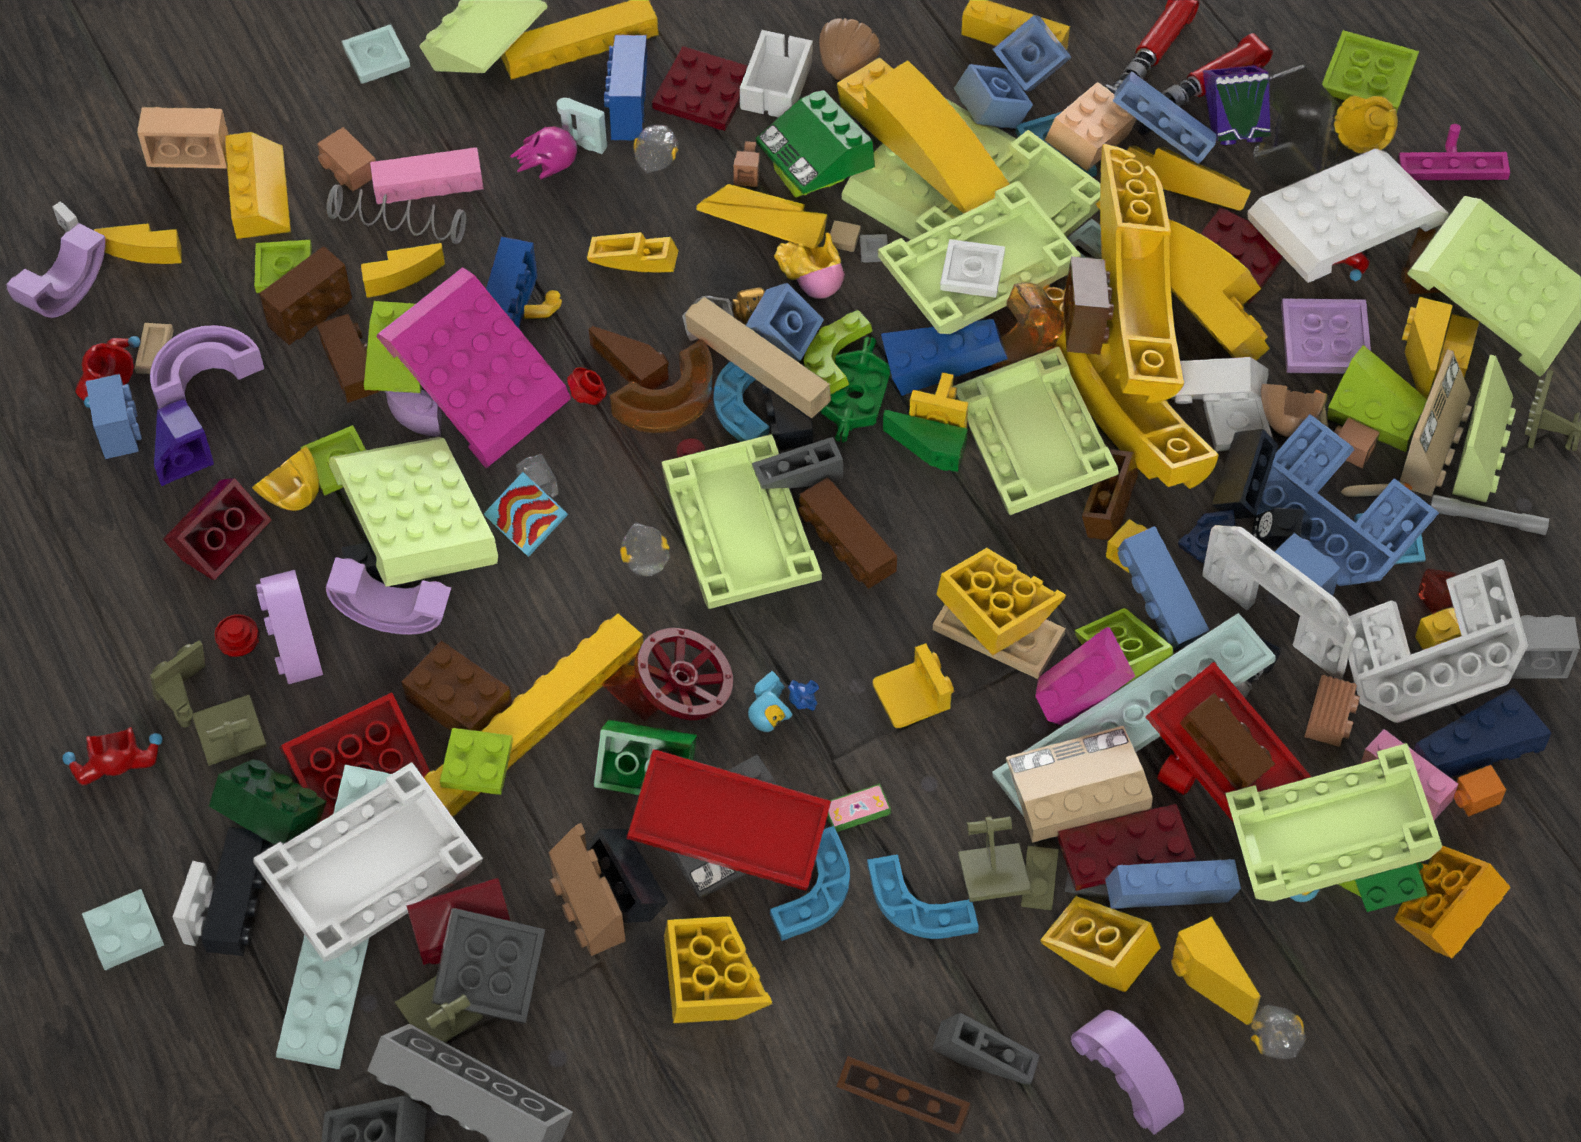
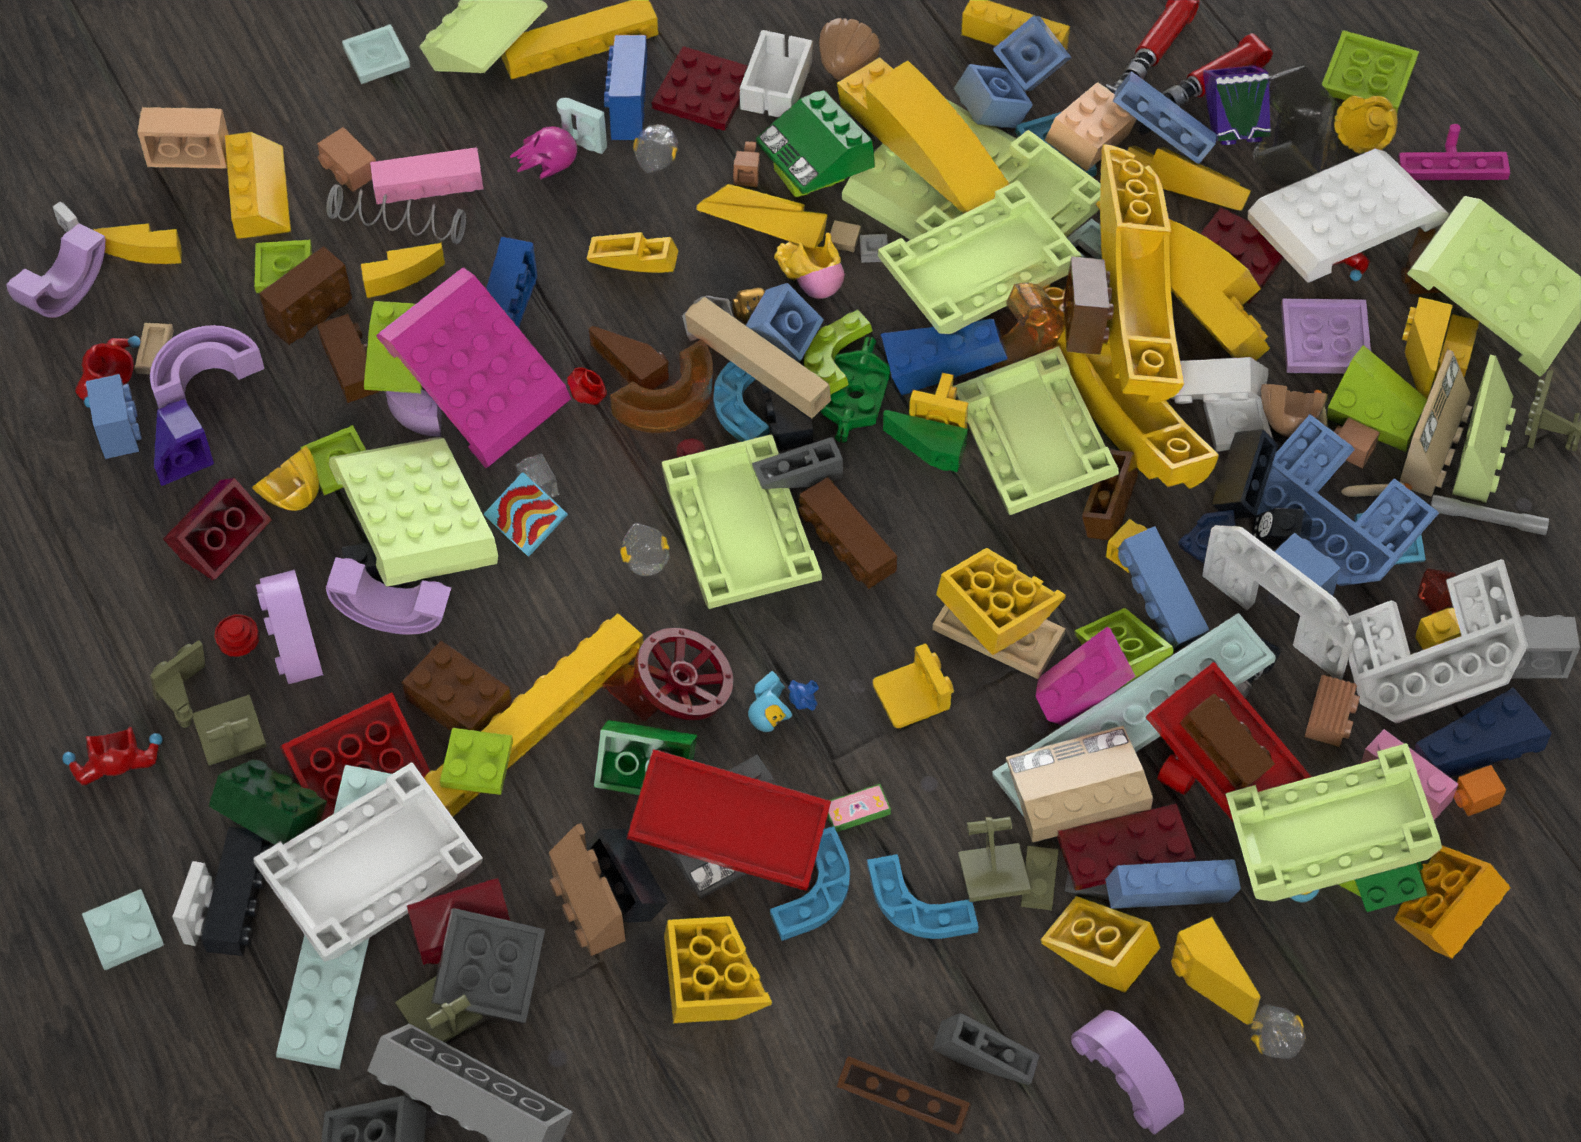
yellow arm [524,290,562,319] -> none
white plate [940,239,1005,298] -> none

